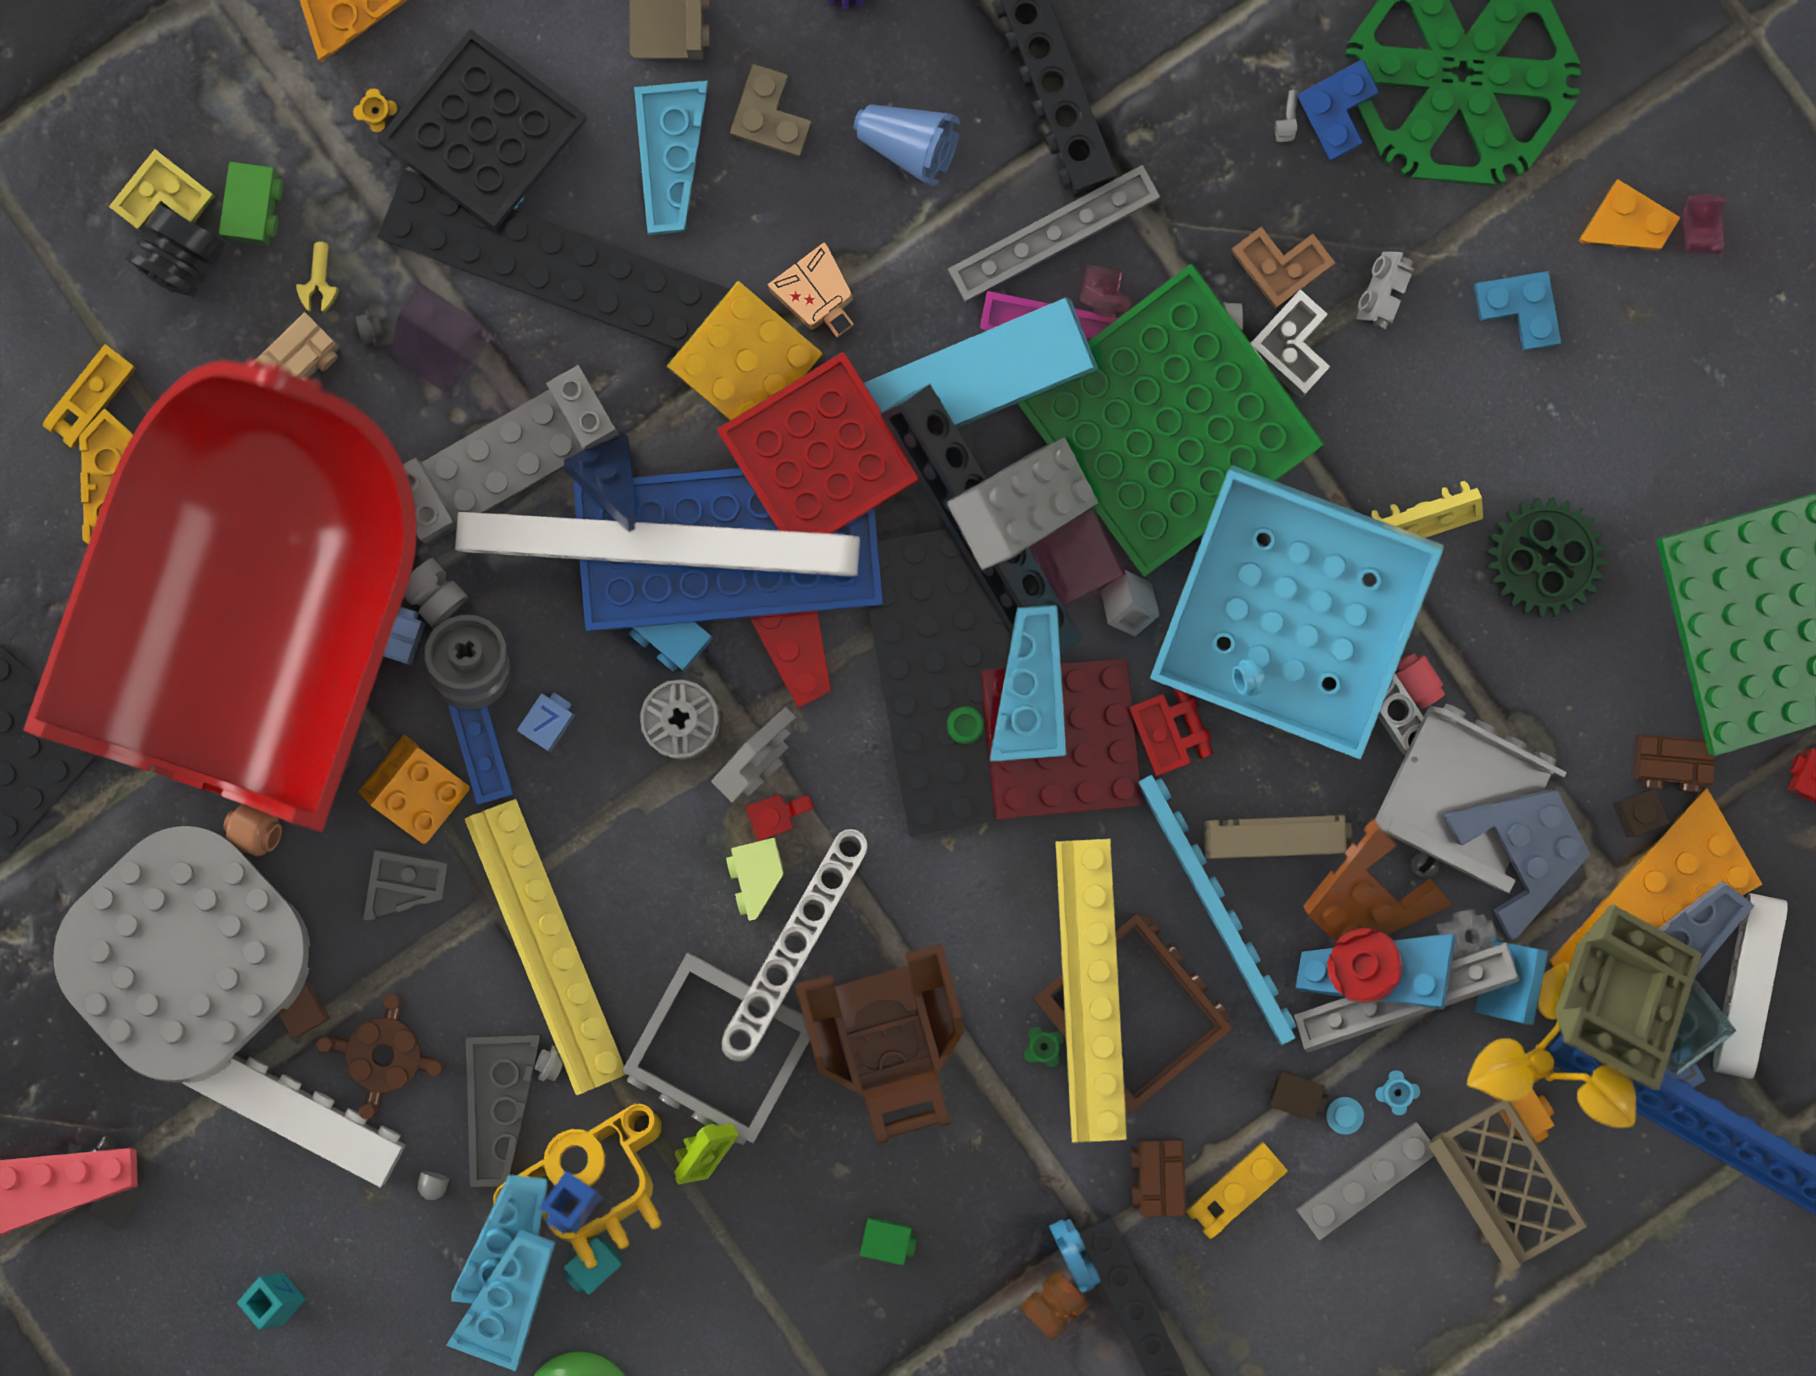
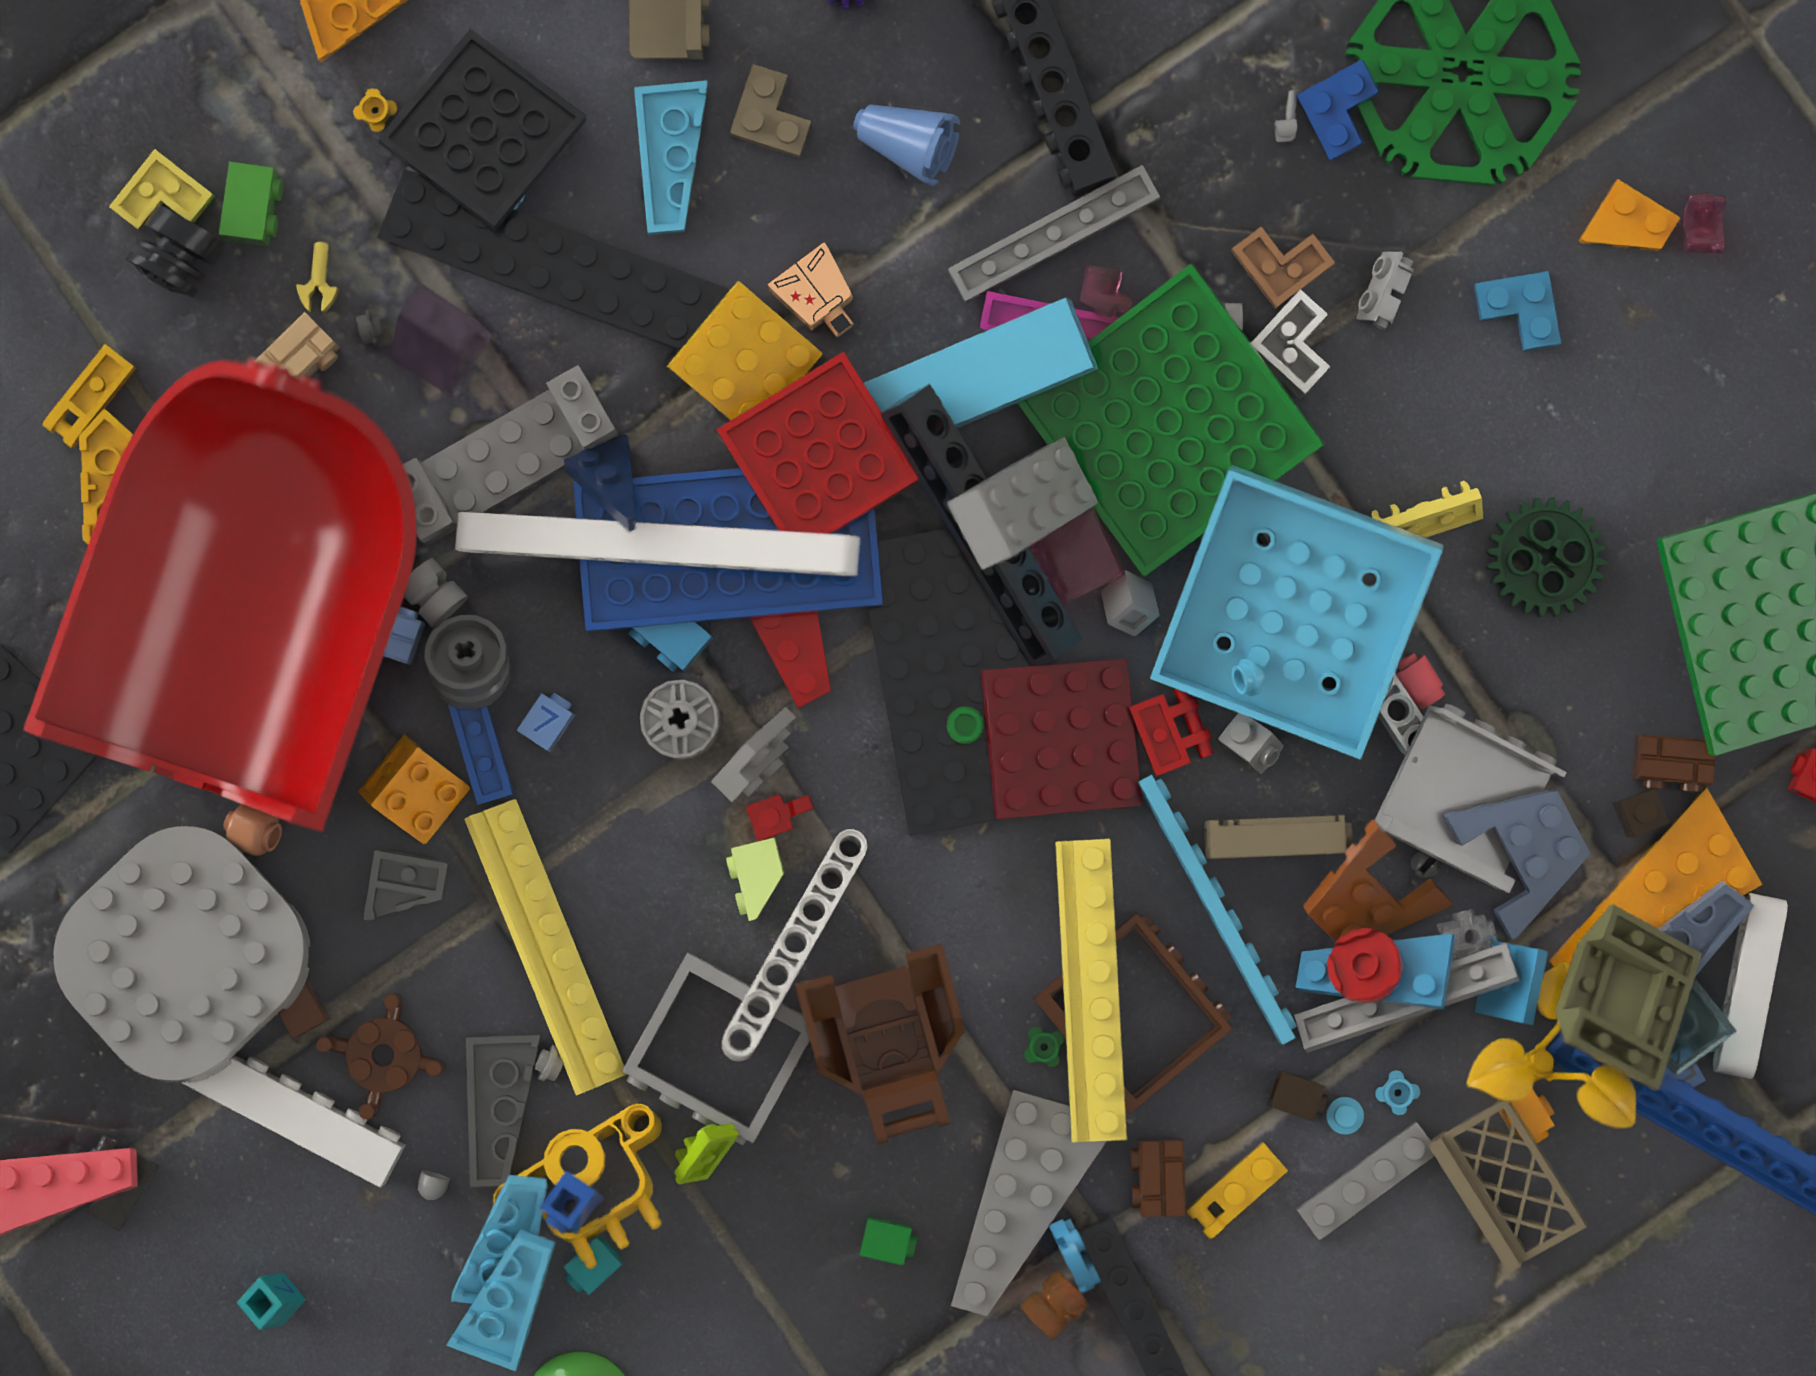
medium azure wing [990,605,1066,761] -> none
none -> light grey wing [951,1089,1107,1316]
none -> light grey bracket [1218,713,1284,774]

